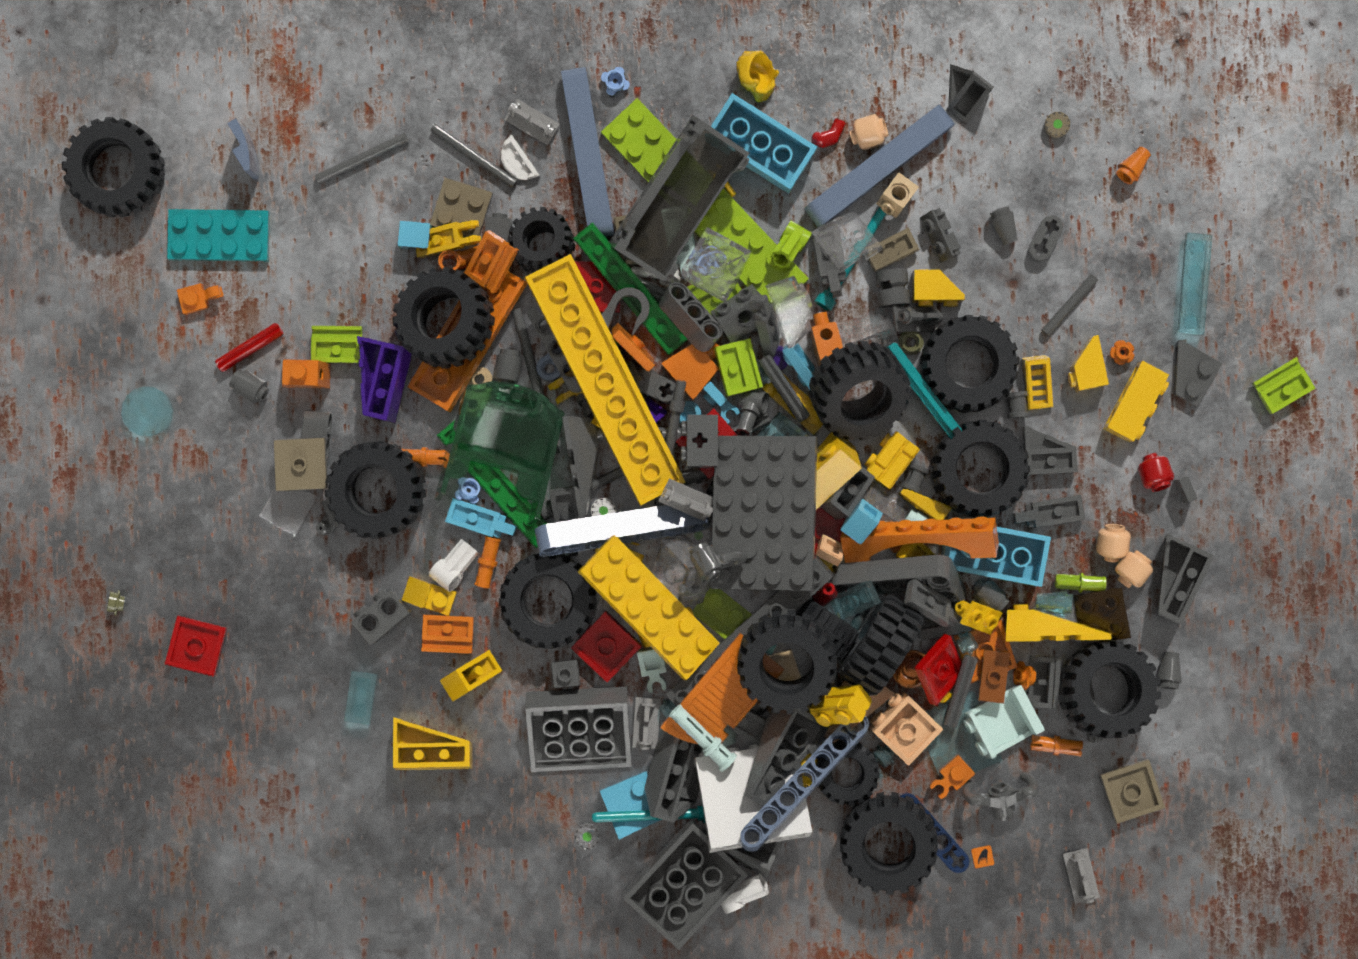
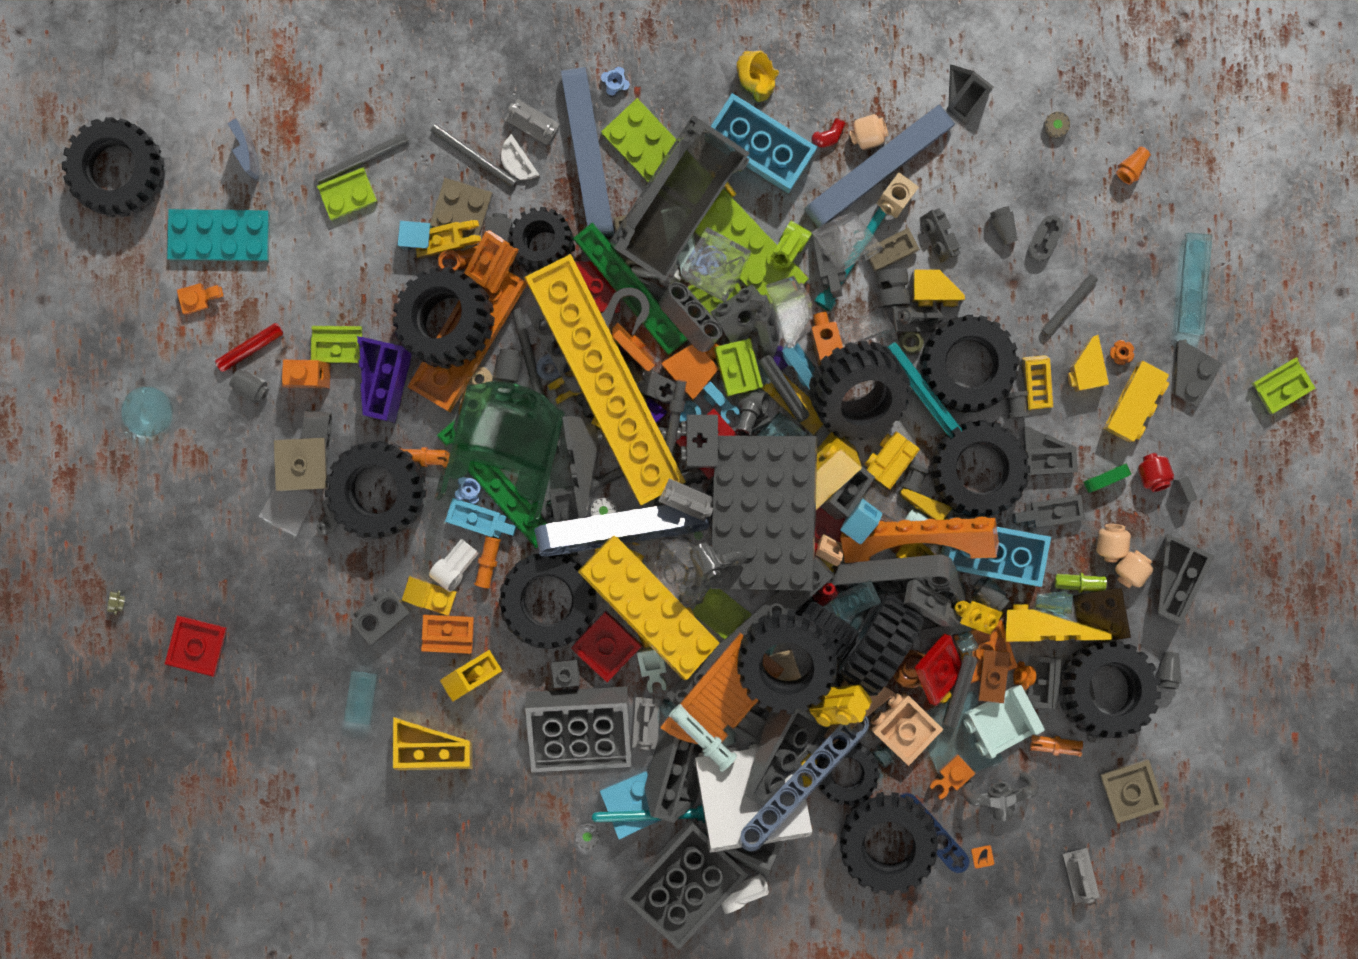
none -> lime plate [317,168,378,221]
none -> green beam [1083,463,1132,493]

